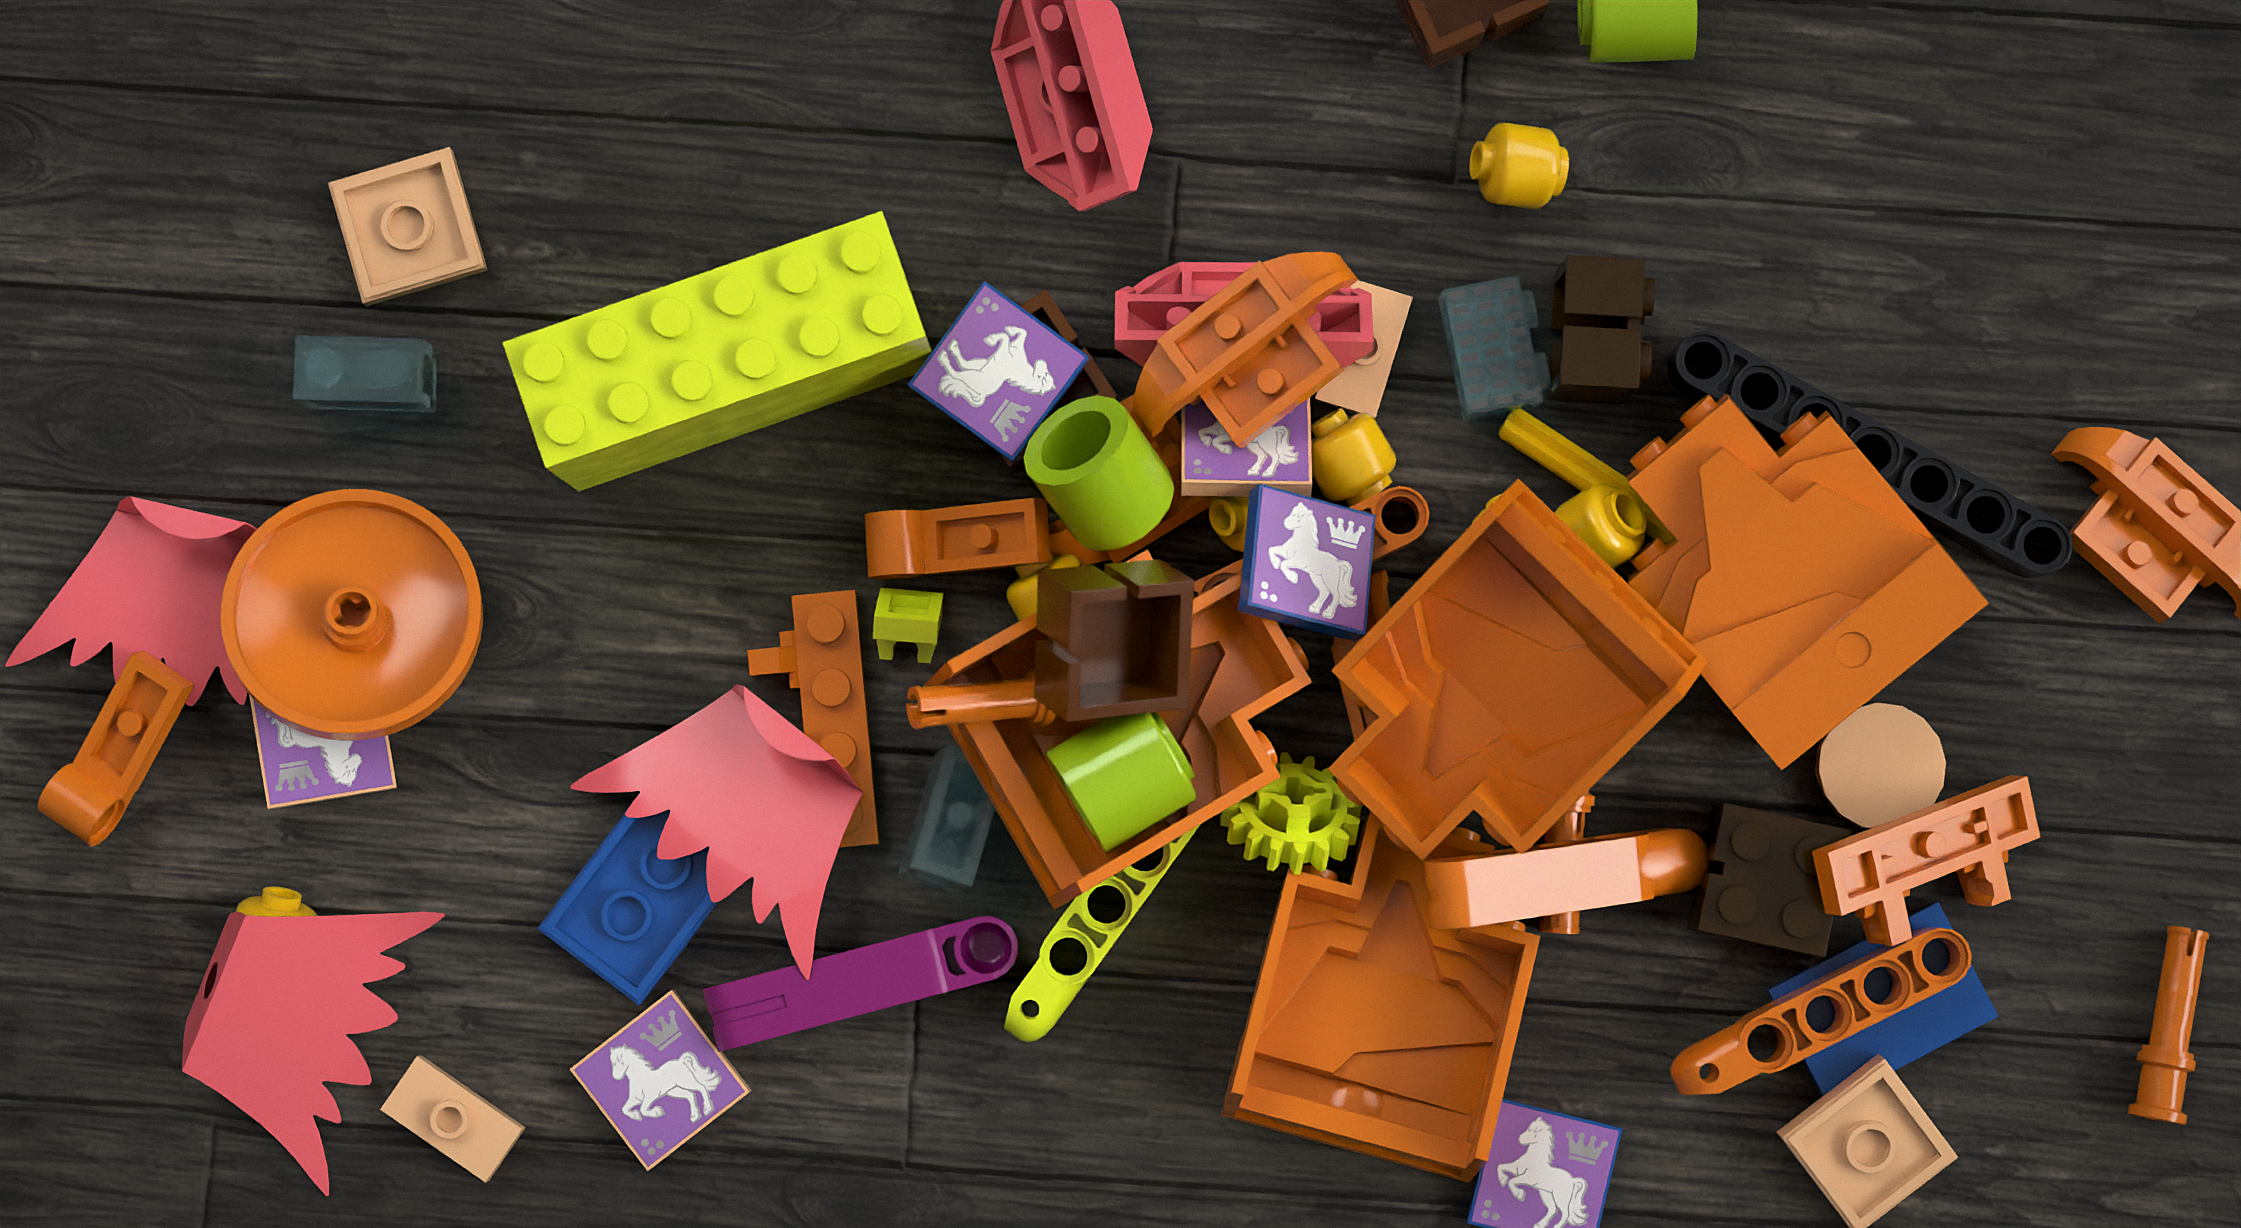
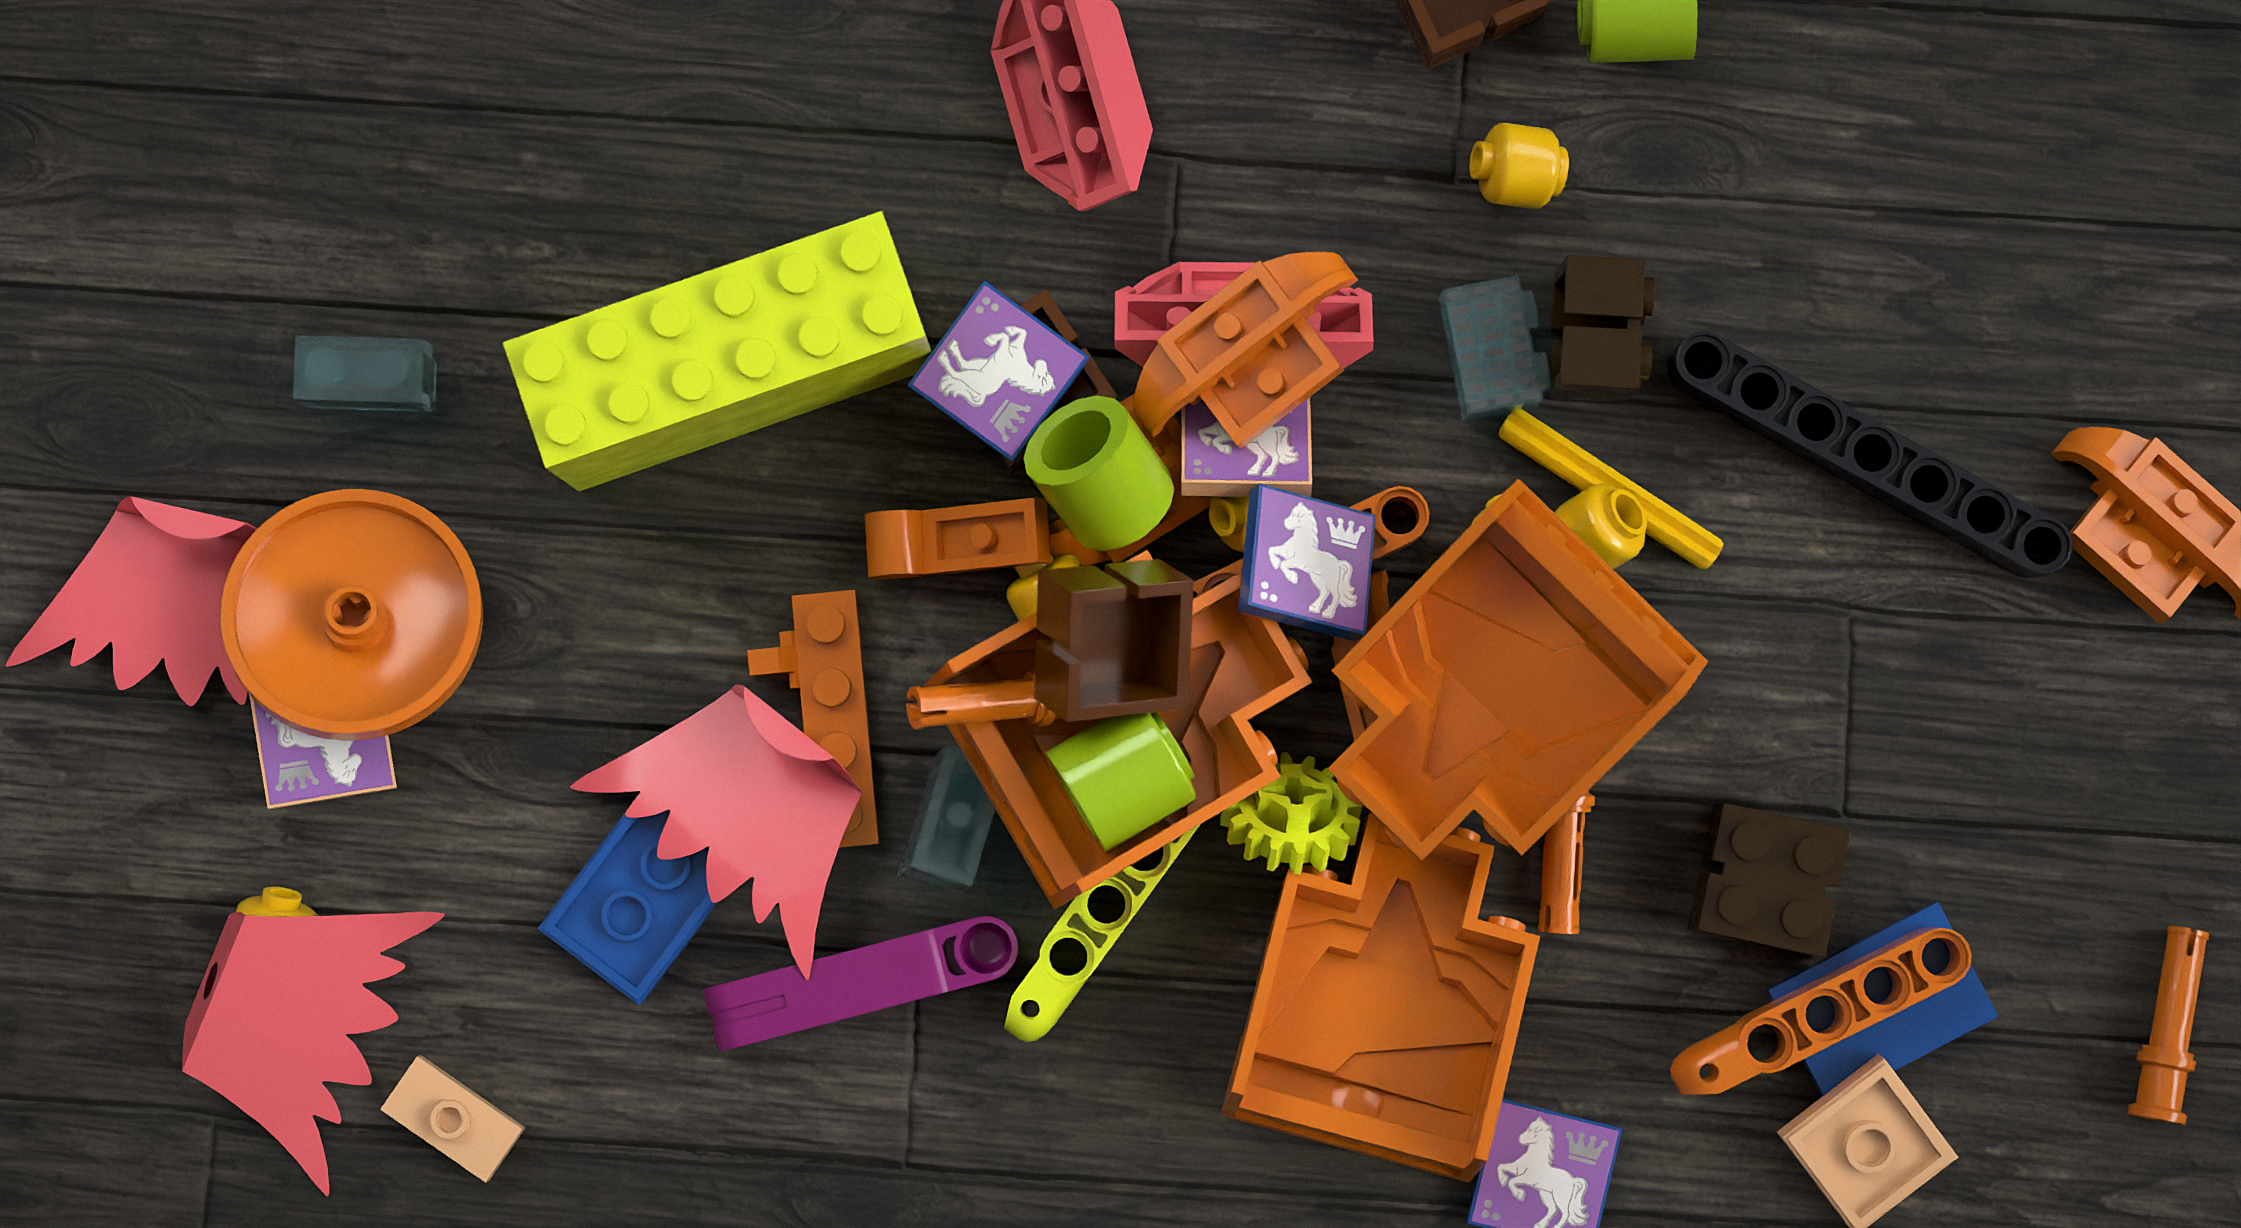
orange plate [37,650,195,847] -> none
light nougat tile [328,147,488,306] -> none
tile [570,990,752,1171] -> none
neon yellow tile [873,587,944,663] -> none
yellow head [1311,408,1396,507] -> none
light nougat plate [1314,280,1413,419] -> none
piece [1424,828,1710,929] -> none
orange panel [1627,393,1989,770] -> none
orange hinge [1812,775,2040,946] -> none
light nougat tile [1815,703,1946,829] -> none

